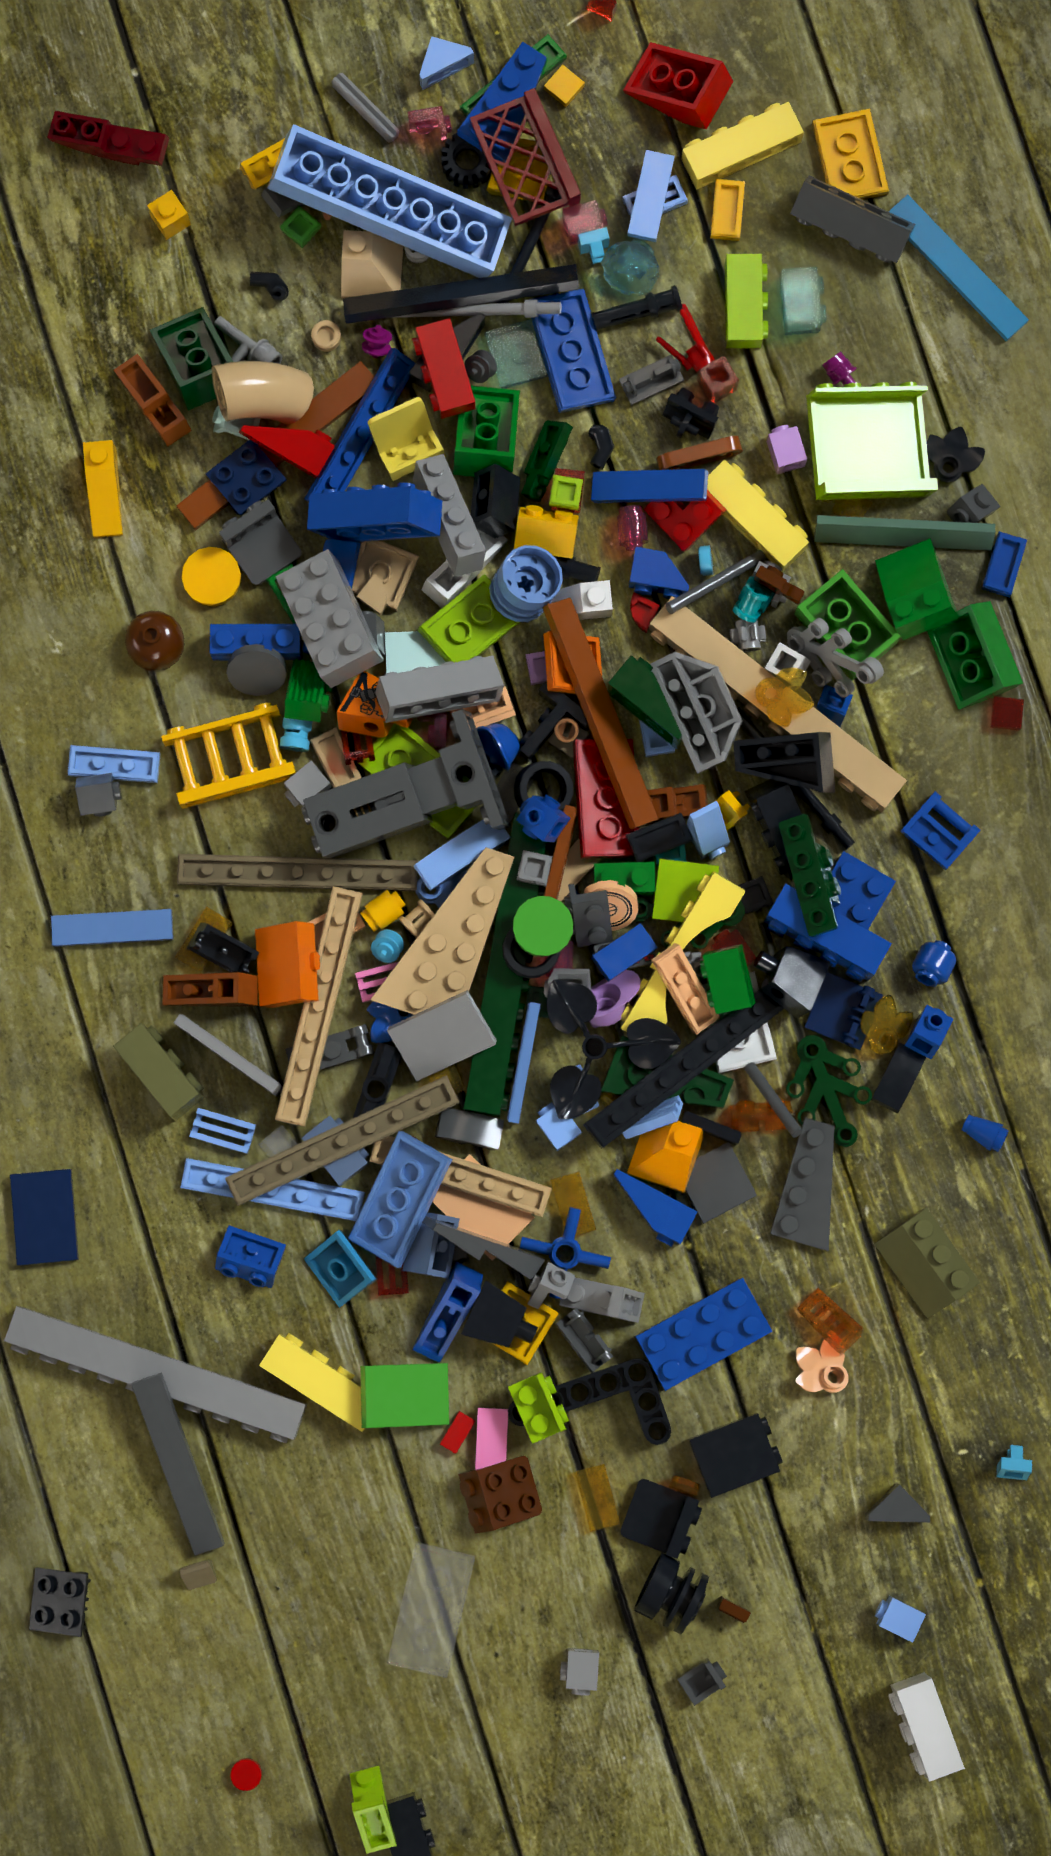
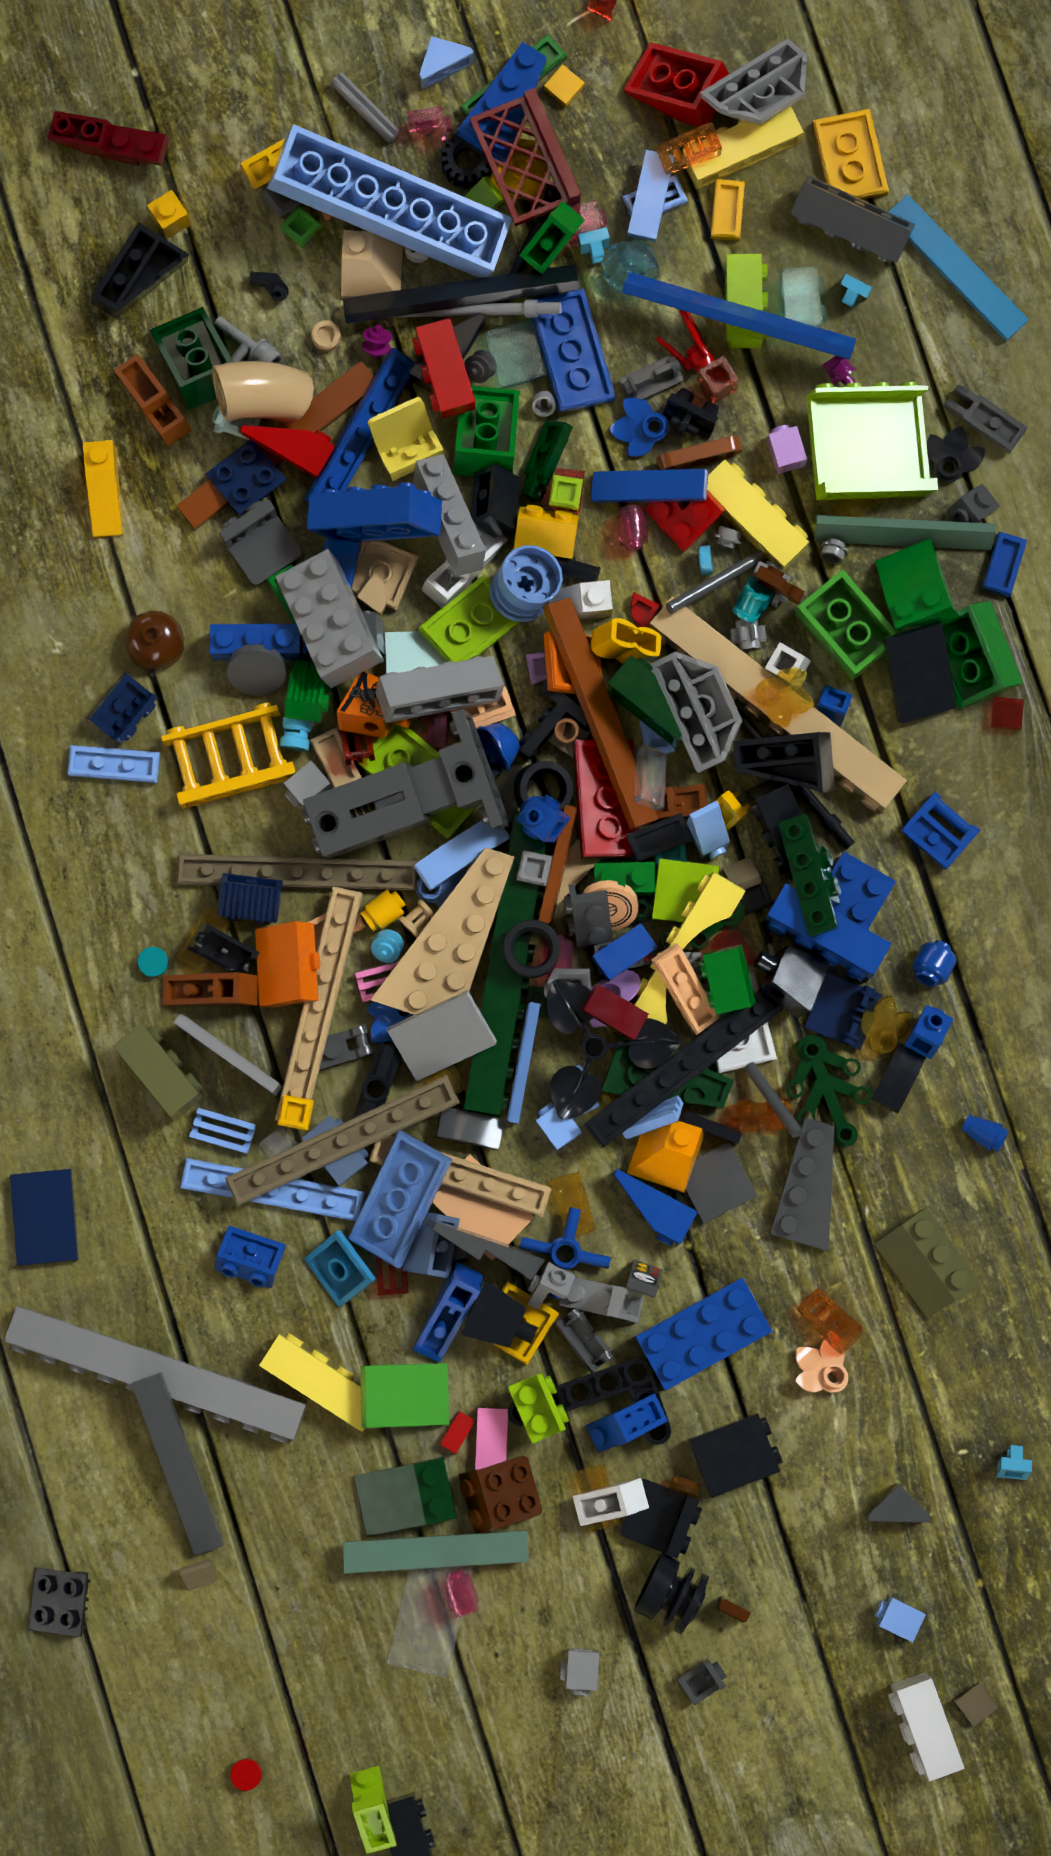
medium blue tile [51,909,173,947] -> none
dark grey brick [75,773,122,817] -> none
yellow tile [182,547,241,607] -> none
bright green tile [513,896,573,957] -> none
black arm [588,424,614,470] -> none
black pin [592,285,682,331] -> none
blue slope [629,547,689,599] -> none
light grey plant [787,618,884,698] -> none
none -> dark blue bracket [87,672,158,743]
none -> black wedge [91,222,189,319]
none -> teal tile [138,947,169,978]
none -> dark blue brick [217,873,283,925]
none -> yellow tile [278,1095,314,1131]
none -> sand green tile [343,1530,529,1574]
none -> dark green slope [354,1456,457,1536]
none -> clear pink brick [441,1569,480,1618]
none -> lime tile [465,176,504,210]
none -> green brick [519,201,585,274]
none -> light grey hinge [532,391,556,417]
none -> white slope [572,1478,649,1526]
none -> dark red tile [581,984,649,1041]
none -> blue bracket [586,1393,668,1453]
none -> yellow brick [591,618,661,664]
none -> blue plate [610,398,669,457]
none -> blue tile [622,272,856,359]
none -> dark grey tile [626,1259,663,1298]
none -> clear tile [634,744,667,811]
none -> clear orange slope [655,122,722,175]
none -> light grey wedge [700,38,807,125]
none -> light grey plate [714,526,742,549]
none -> dark tan tile [722,857,762,890]
none -> light grey plate [820,539,848,565]
none -> medium azure tile [841,274,873,308]
none -> black tile [883,621,957,724]
none -> dark grey hinge [943,385,1027,454]
none -> dark tan tile [953,1682,998,1727]

